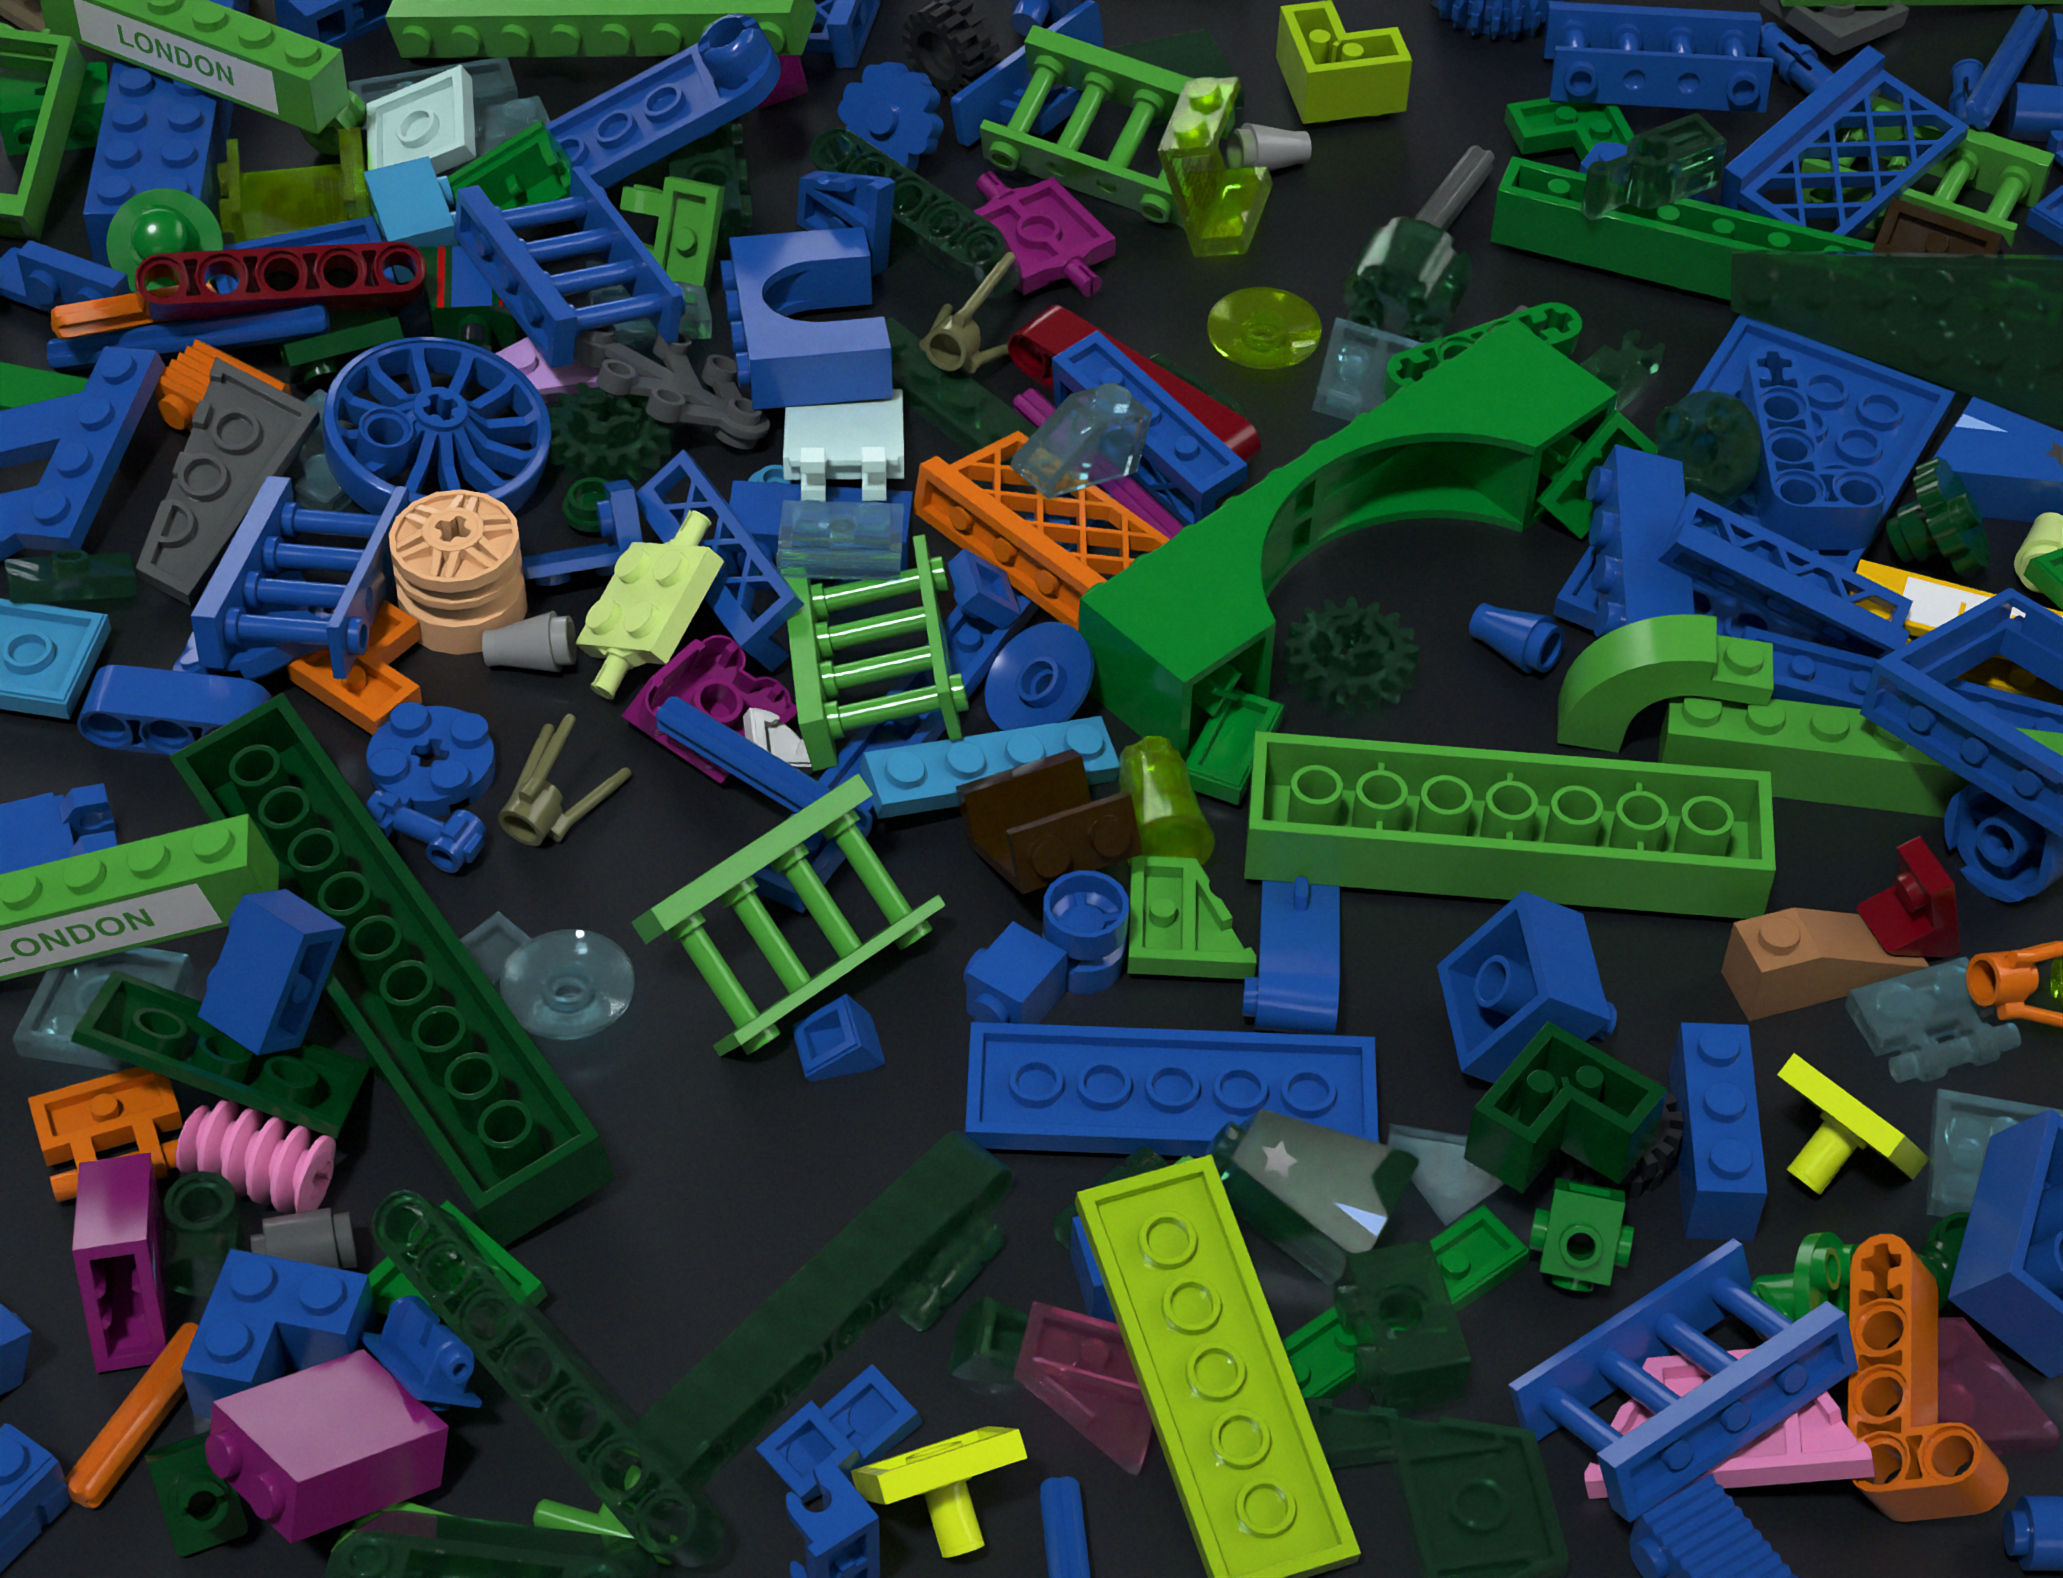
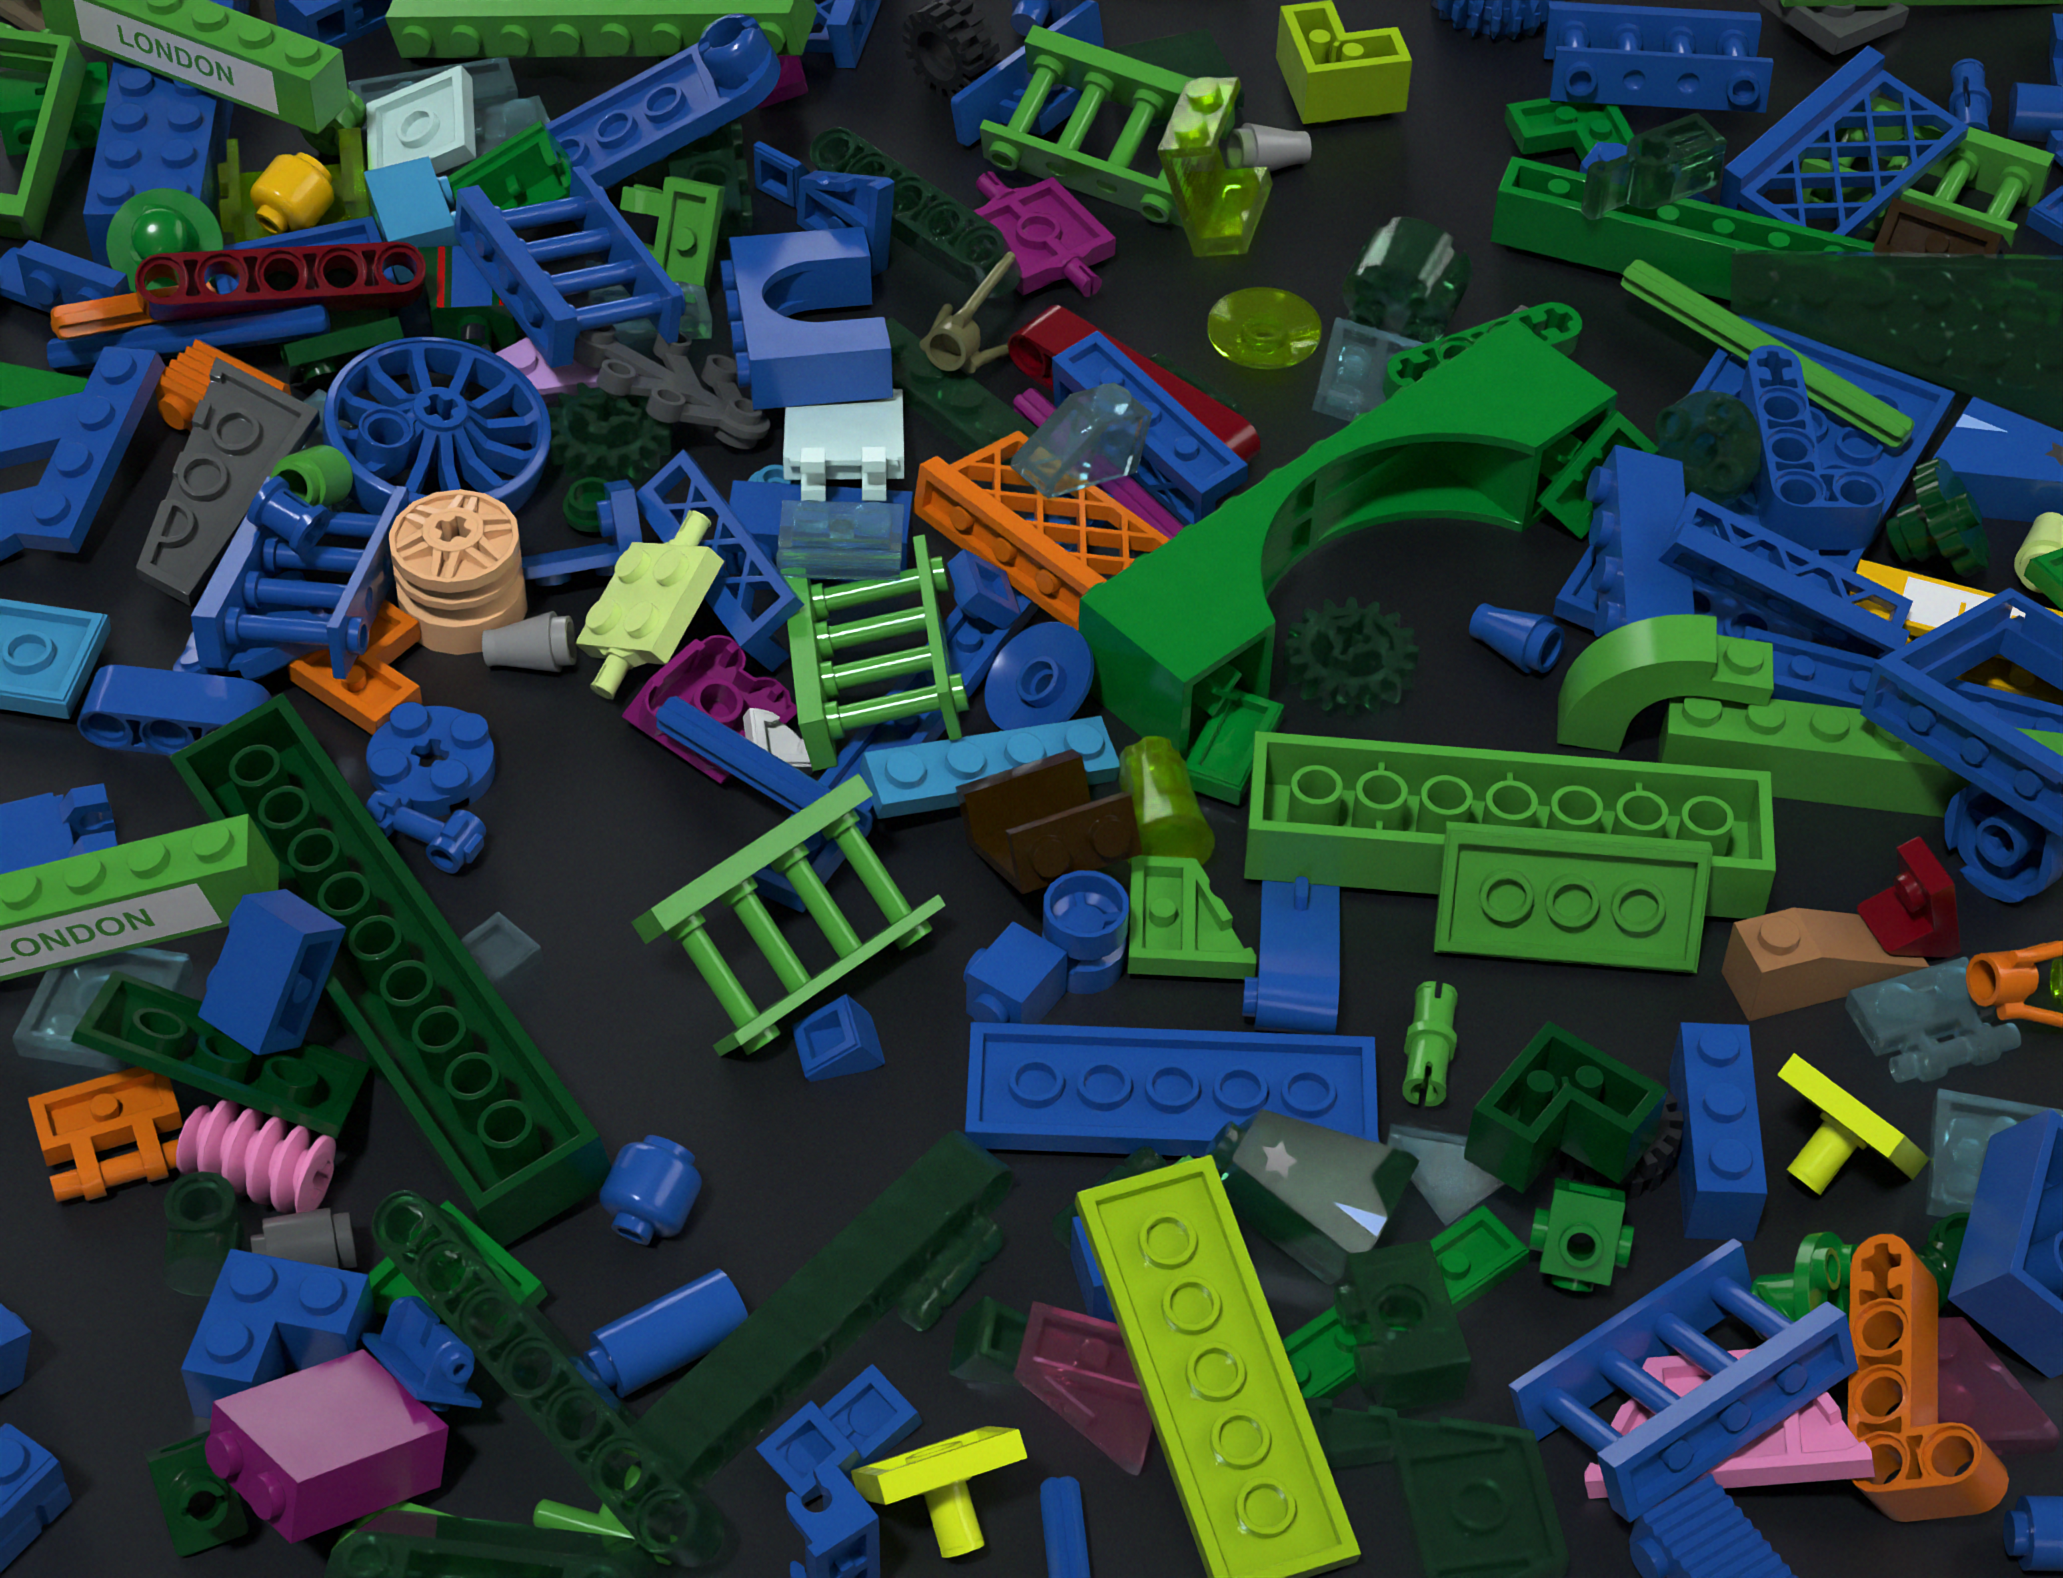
clear green plate [4,549,137,604] -> none
orange axle [63,1322,199,1509] -> none
magenta slope [72,1152,169,1373] -> none
olive plant [498,714,632,846] -> none
clear light blue dish [500,929,635,1040] -> none
blue plant [838,62,944,176] -> none
dark grey axle [1401,145,1495,258] -> none
blue brick [1437,890,1617,1084] -> none
clear green plate [1579,329,1665,412] -> none
blue pin [1757,22,1834,95] -> none
blue axle [1960,4,2049,131] -> none
none -> blue bush [247,476,331,556]
none -> yellow head [250,152,335,235]
none -> bright green brick [269,445,353,507]
none -> blue brick [583,1268,750,1398]
none -> blue head [600,1135,702,1245]
none -> blue slope [753,141,810,209]
none -> bright green pin [1402,981,1458,1106]
none -> bright green tile [1433,821,1713,973]
none -> bright green axle [1621,260,1915,449]

